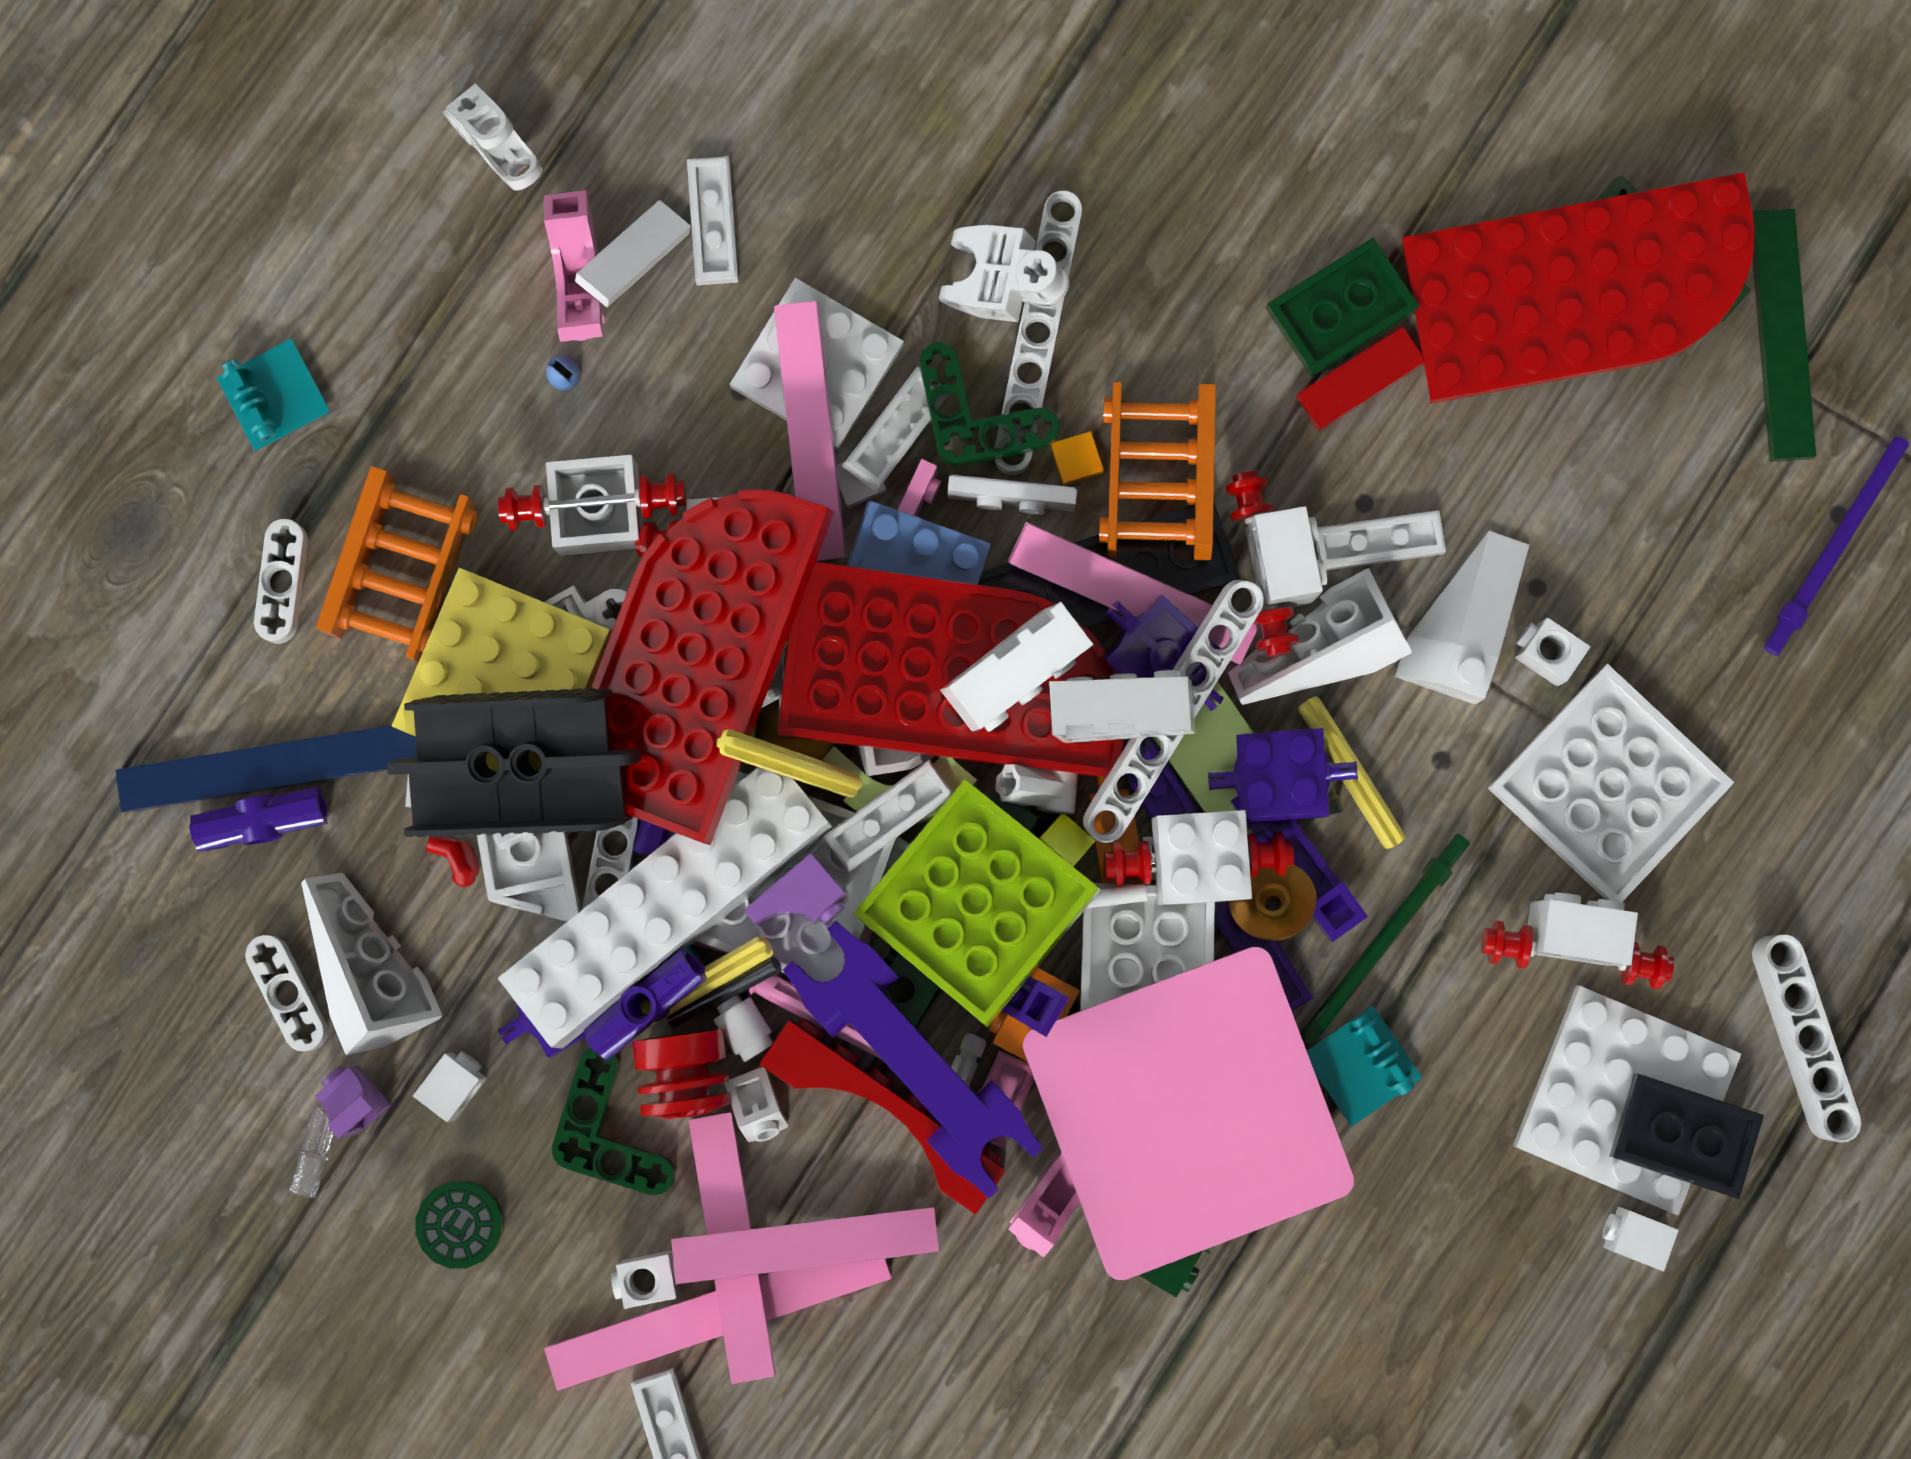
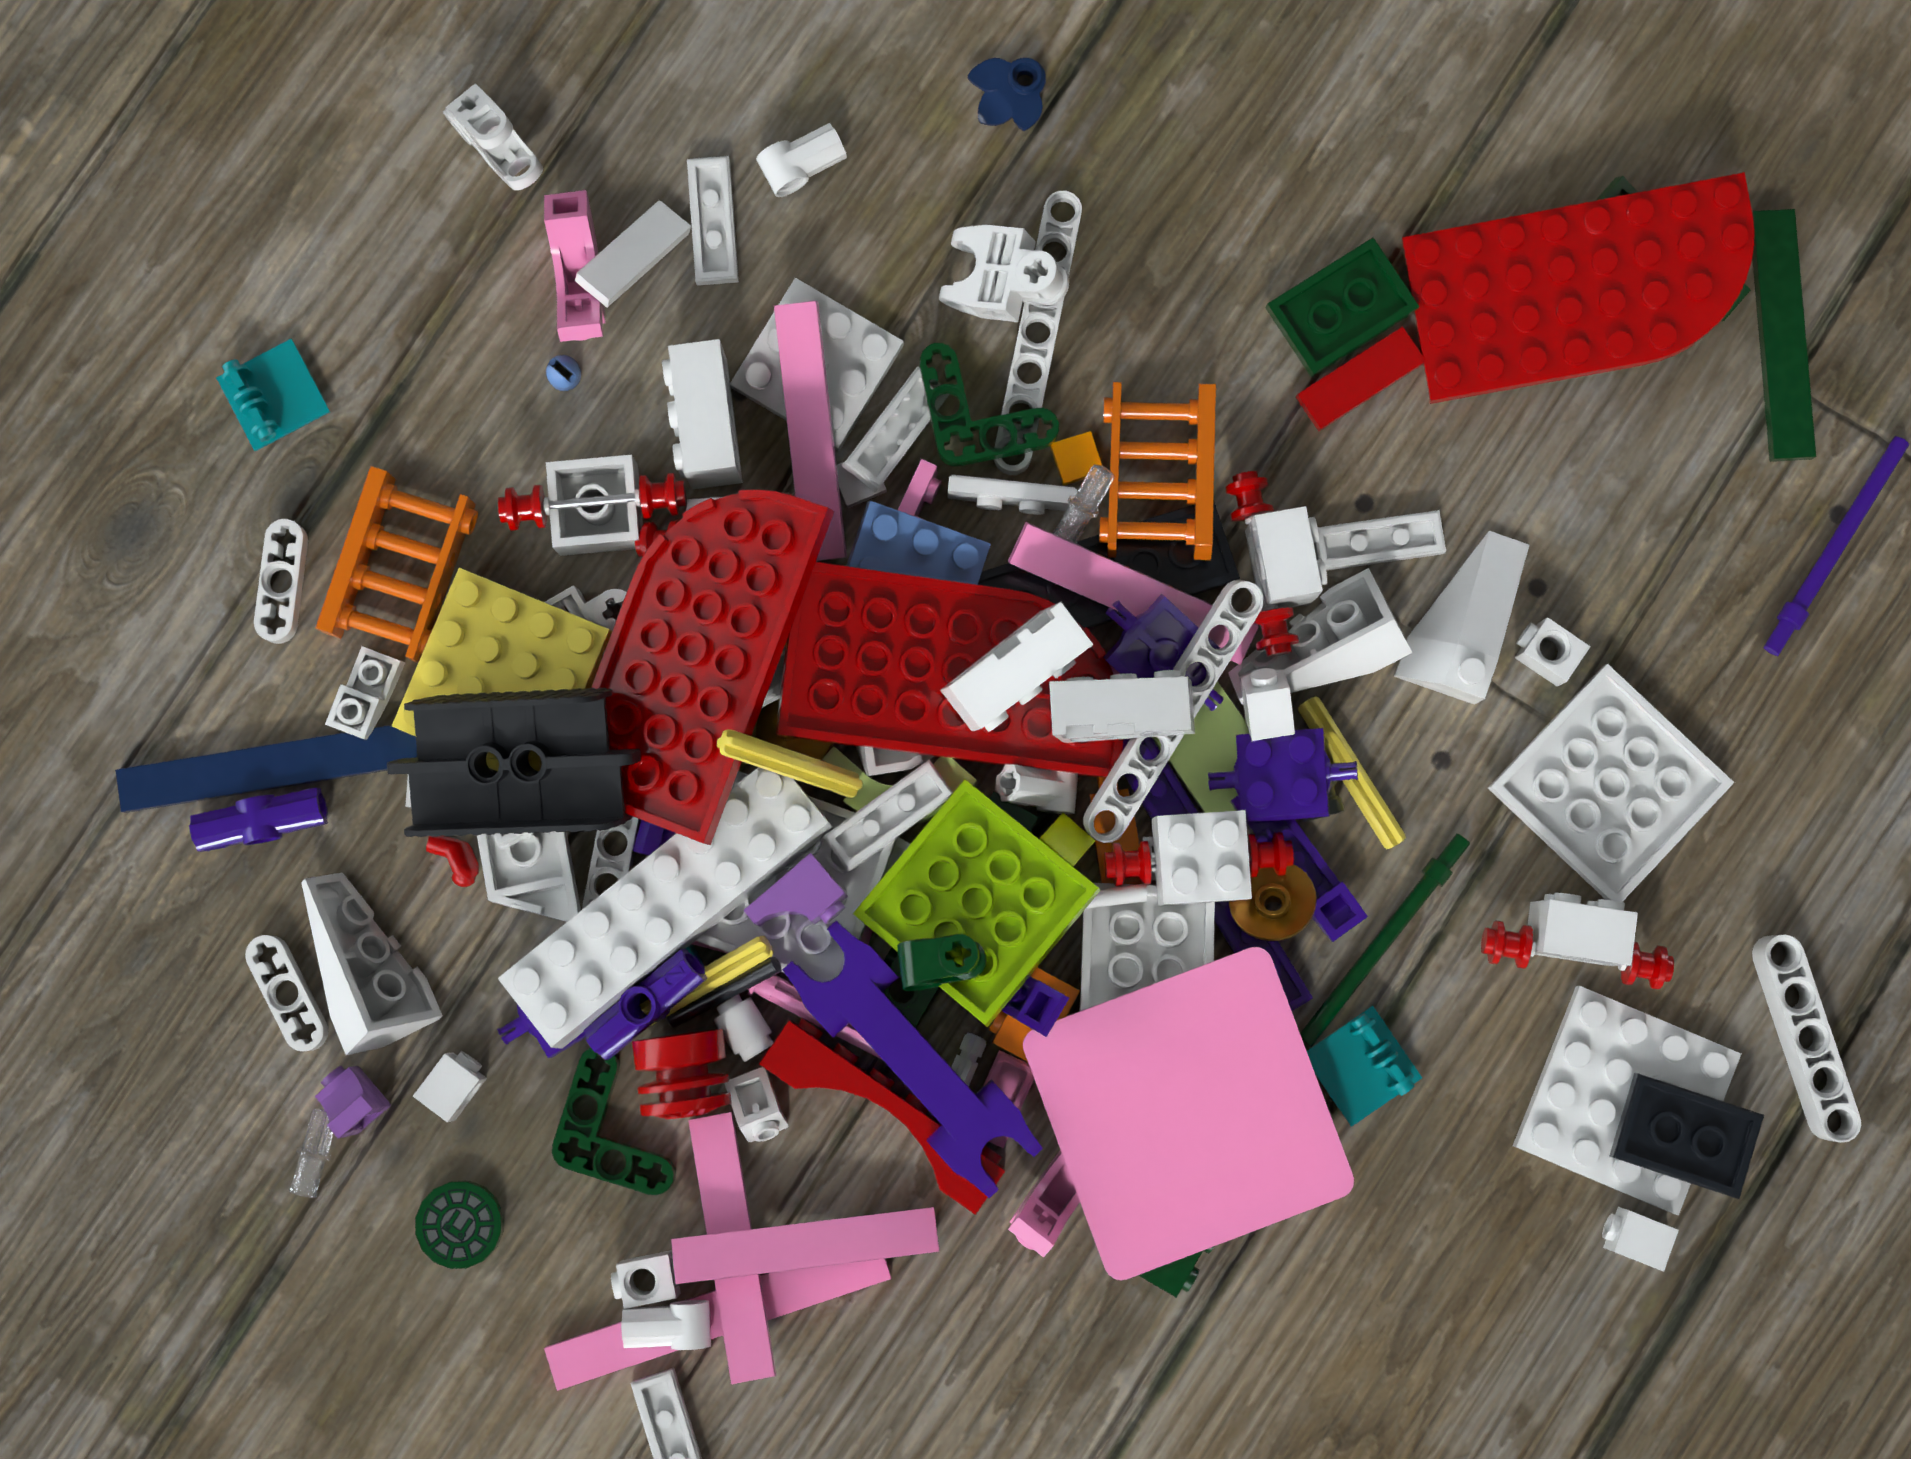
none -> white slope [325,646,406,740]
none -> white piece [621,1300,711,1350]
none -> white brick [662,339,743,489]
none -> white piece [756,123,847,197]
none -> dark green piece [897,934,987,991]
none -> dark blue plate [967,58,1046,131]
none -> clear axle [1052,465,1114,544]
none -> white brick [1240,668,1295,741]

